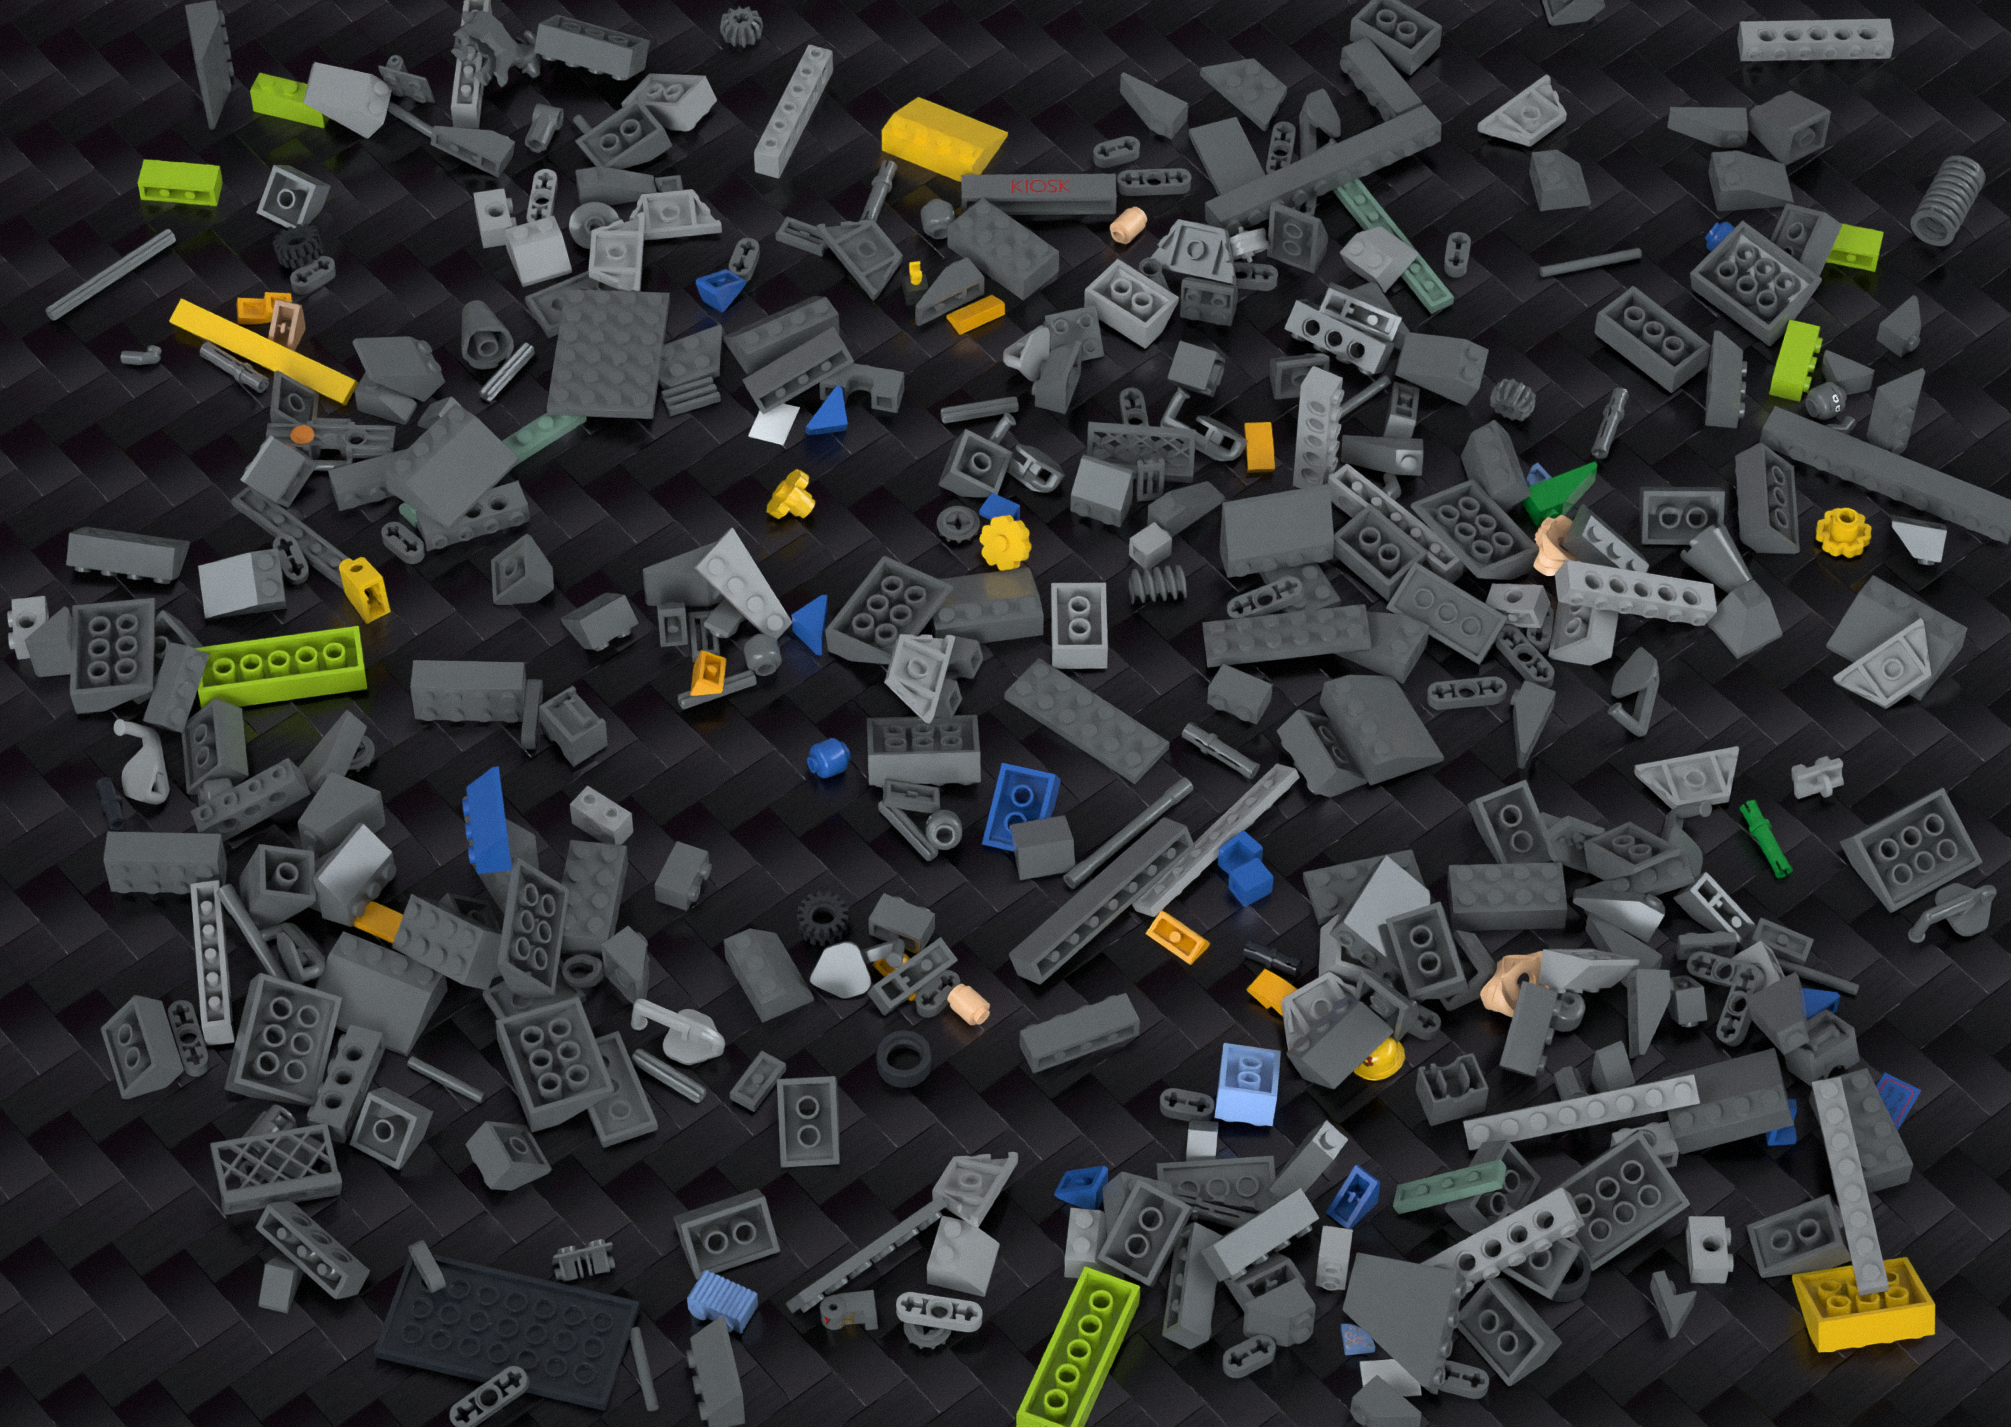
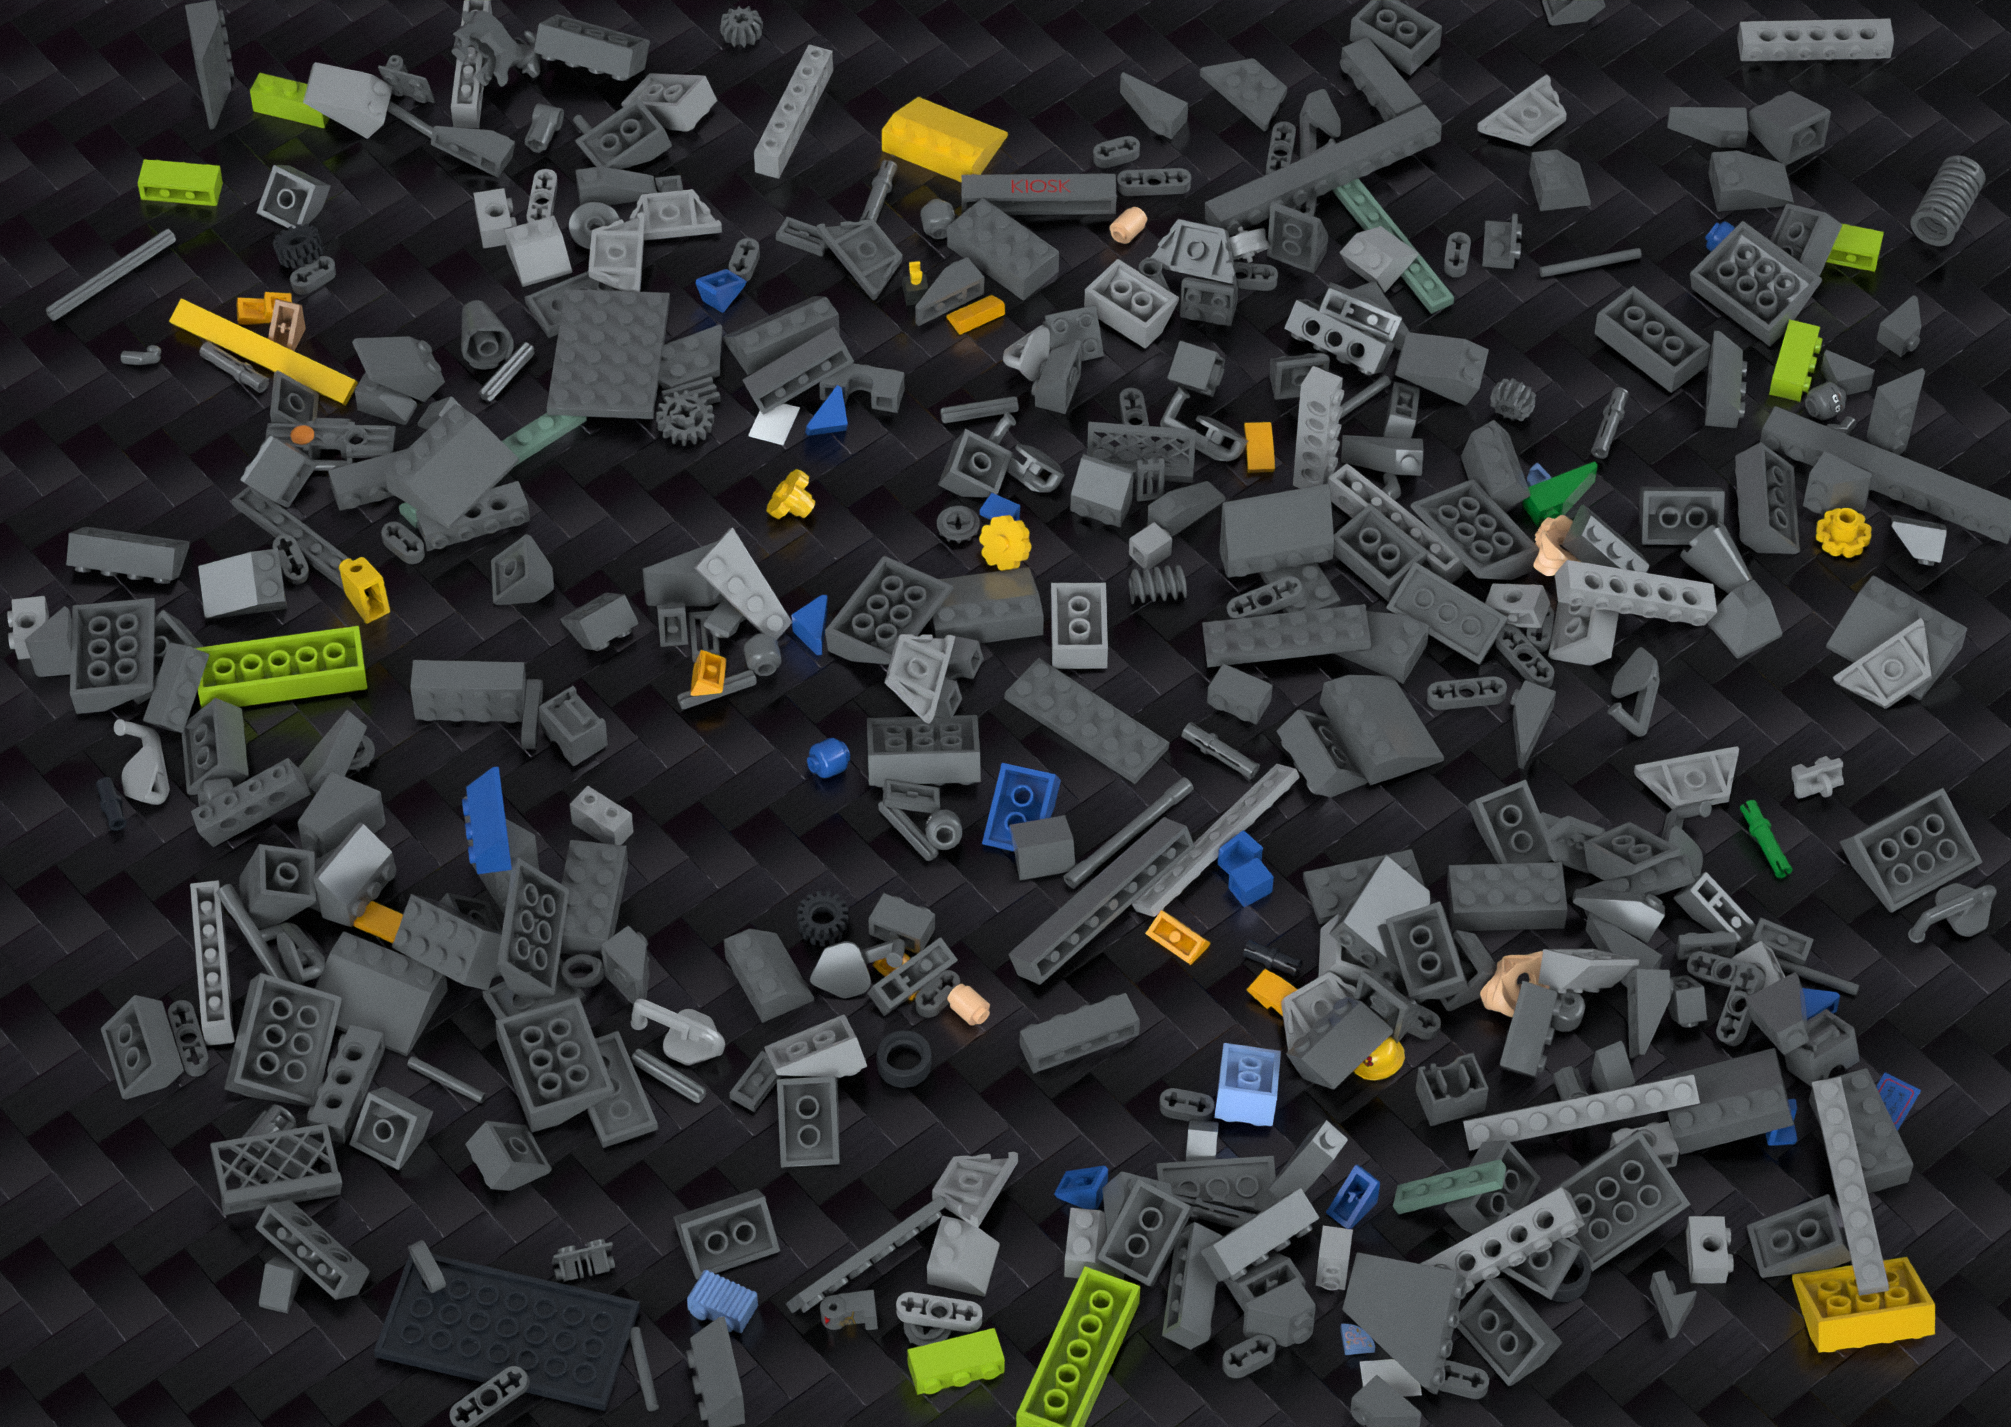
dark grey brick [103,832,228,894] -> none
dark grey brick [654,841,712,911] -> none
dark grey tile [1189,117,1265,196] -> none
none -> dark grey gear [656,390,714,446]
none -> light grey slope [764,1014,867,1077]
none -> lime brick [908,1328,1004,1395]
none -> dark grey bracket [1482,214,1522,269]
none -> dark grey slope [1803,451,1873,516]

